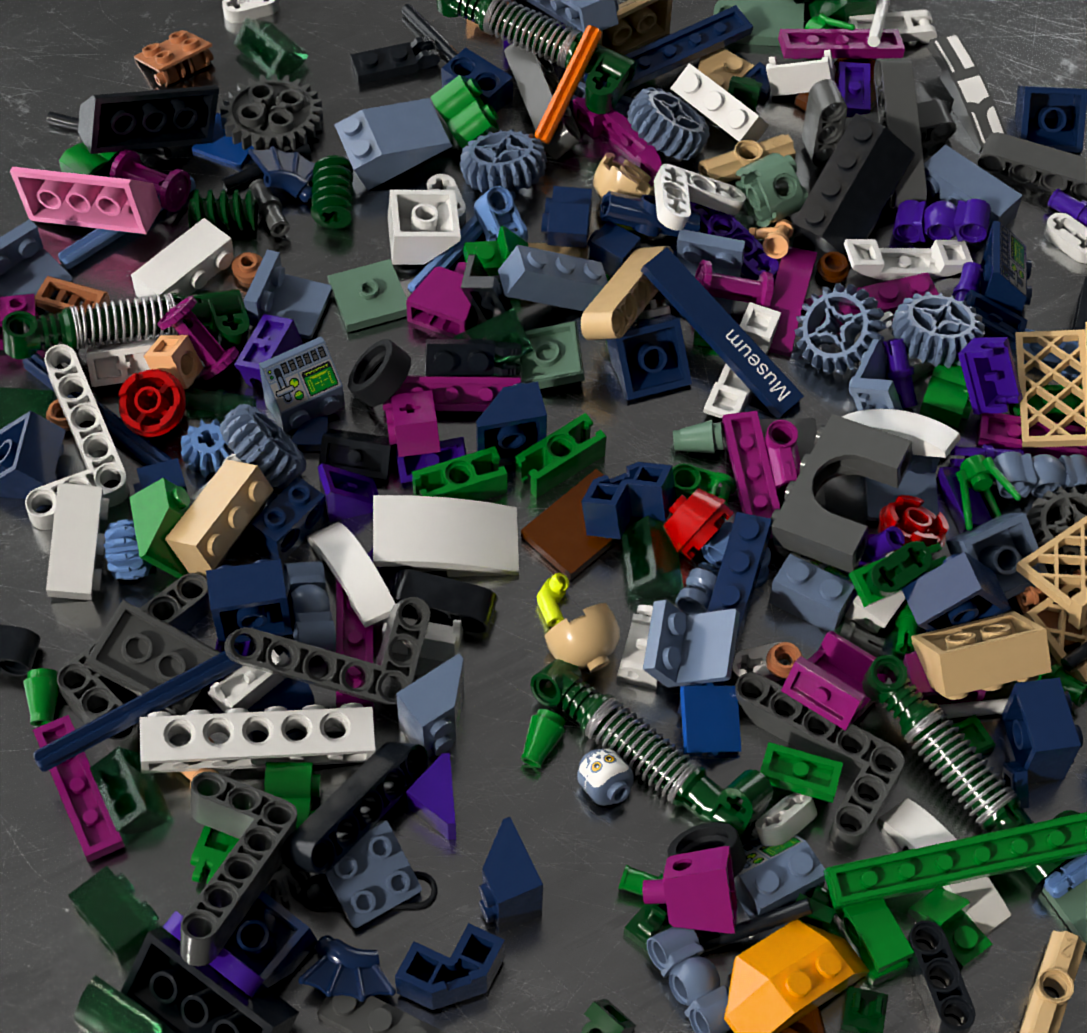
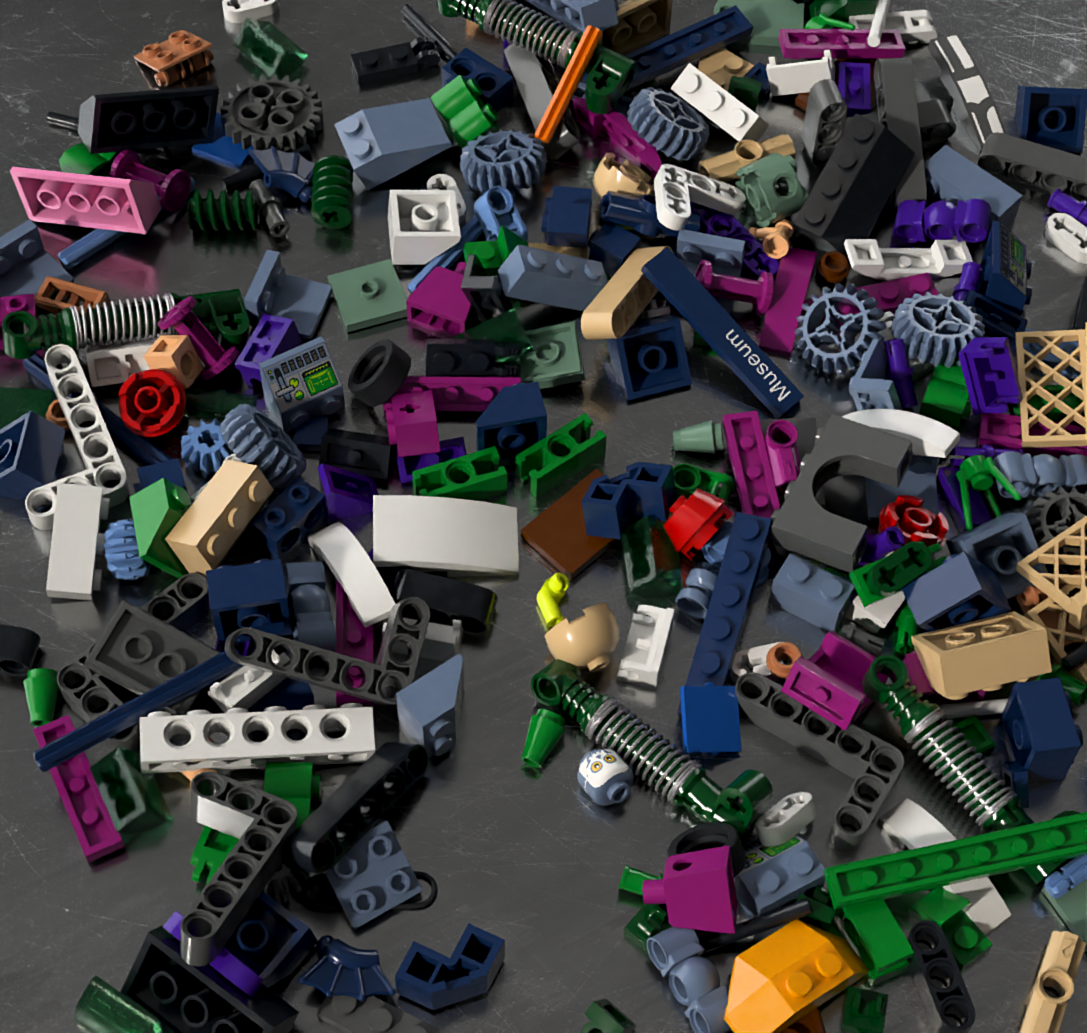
clear green brick [68,866,159,967] -> none
white brick [131,218,235,301] -> none
nougat plate [232,252,263,284] -> none
dark purple slope [406,753,456,840] -> none
dark blue slope [478,817,543,933] -> none
sand blue bracket [643,600,740,687] -> none
white slope [703,302,781,419] -> none
green panel [760,742,843,803] -> none

